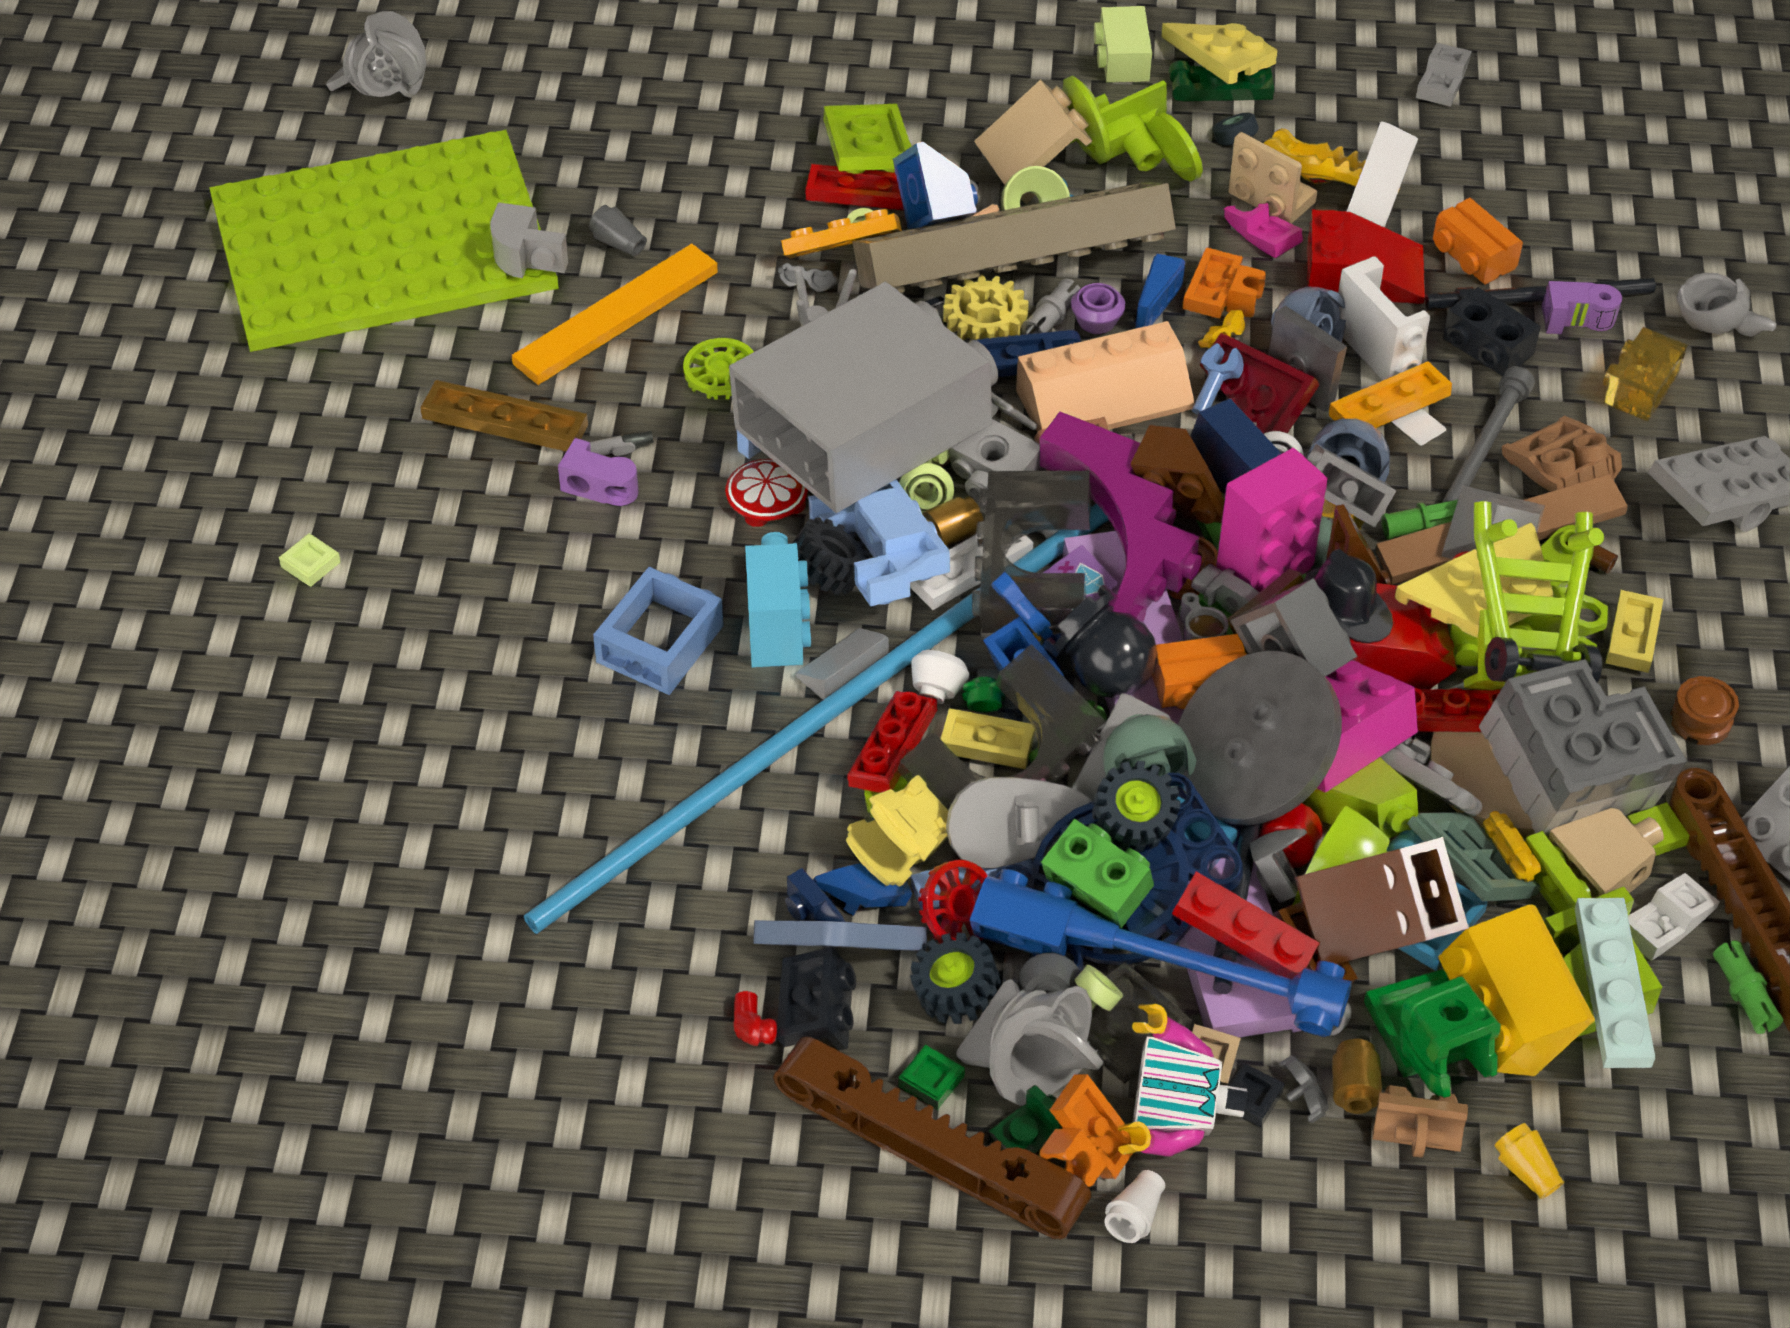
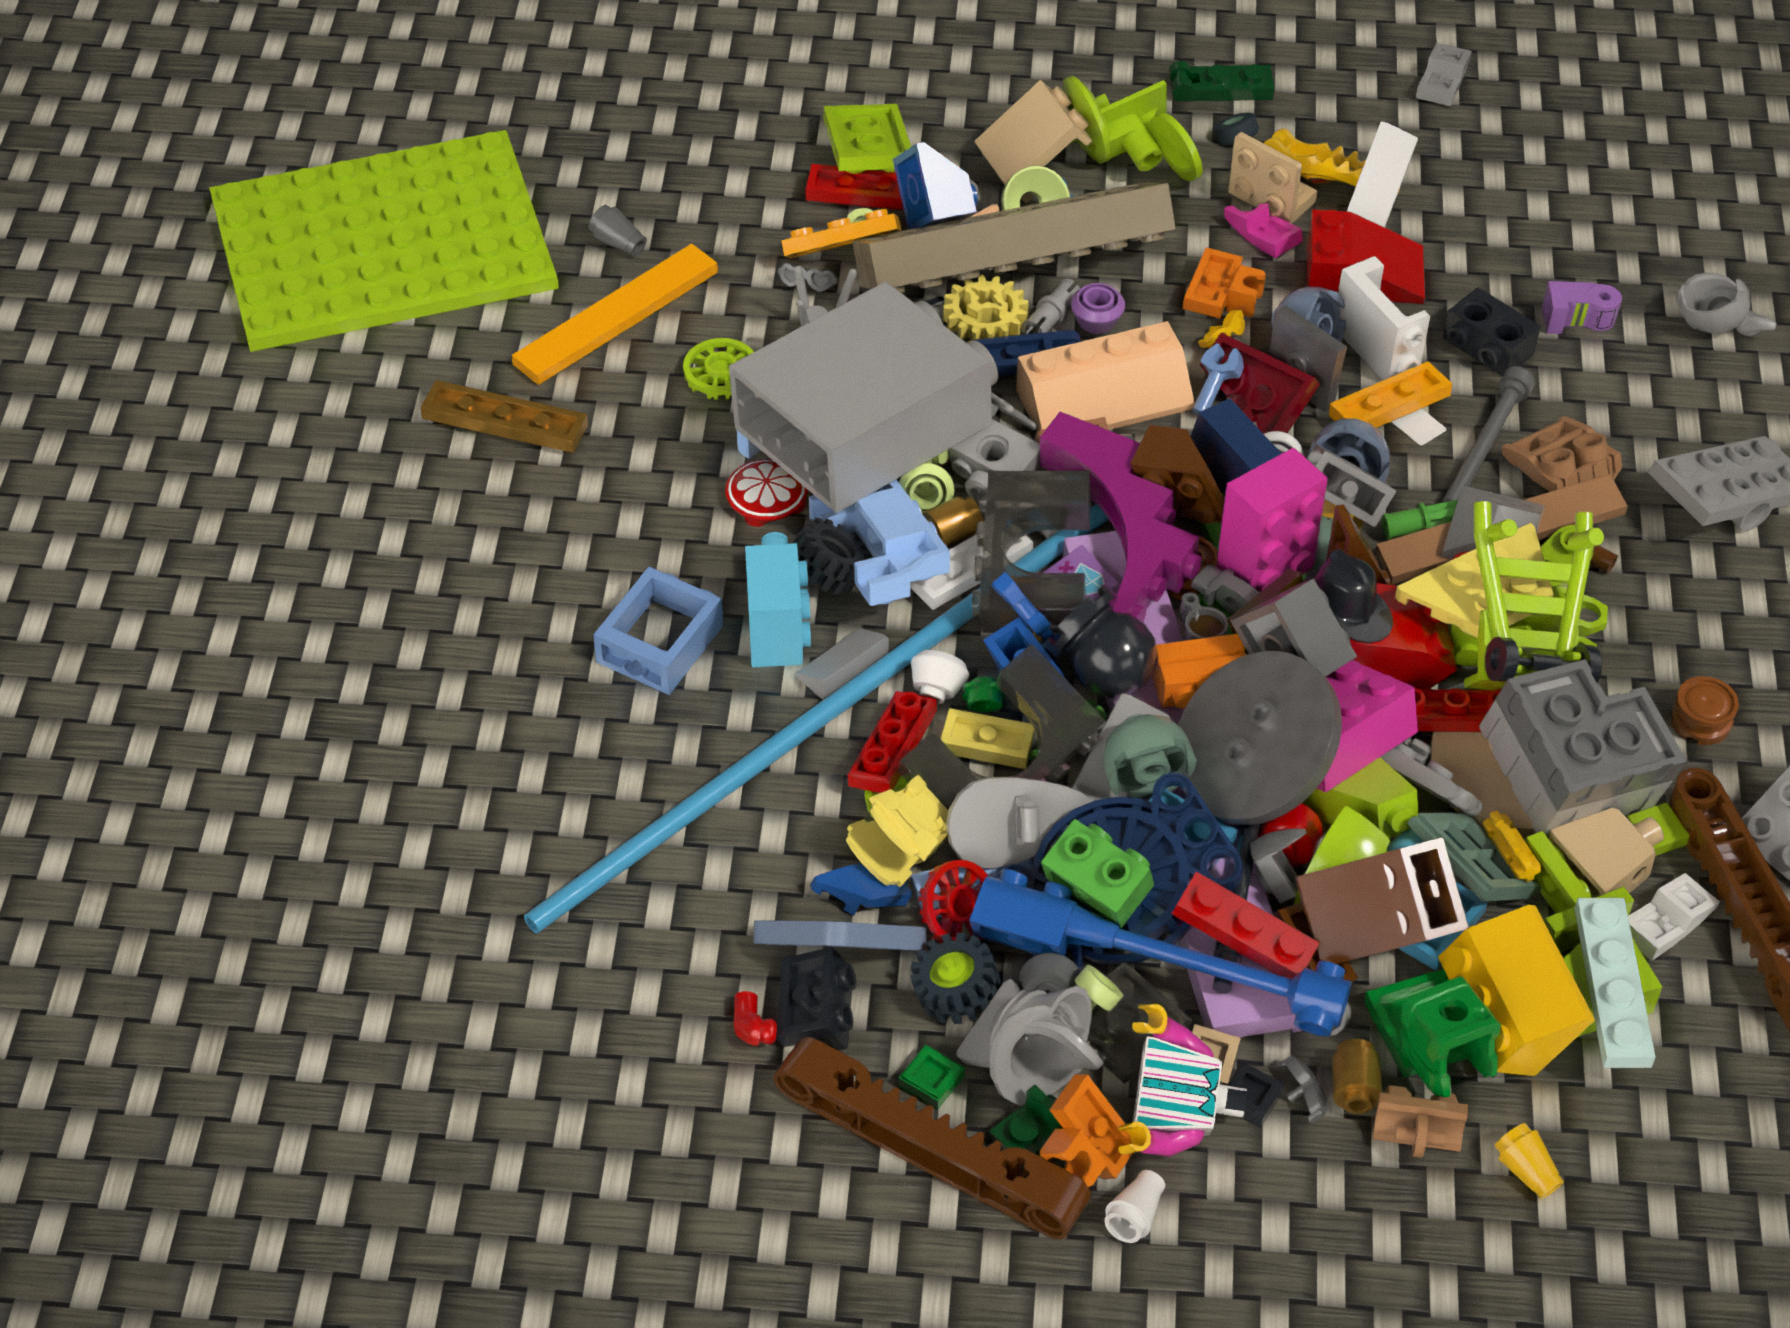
yellowish green tile [279,533,341,587] -> none
light grey helmet [326,11,426,98] -> none
light grey brick [490,203,568,278] -> none
medium lavender leg [558,438,639,506] -> none
light grey piece [590,430,654,456] -> none
dark blue plate [785,868,846,922] -> none
black wheel [1092,761,1180,852] -> none
yellowish green brick [1094,6,1152,82] -> none
blue slope [1135,254,1185,329] -> none
light yellow wing [1161,23,1277,84] -> none
black bar [1425,278,1656,310] -> none
orange brick [1433,198,1523,285] -> none
clear yellow brick [1603,327,1687,421] -> none
light yellow plate [1606,590,1663,673] -> none
bright green pin [1713,940,1783,1034] -> none

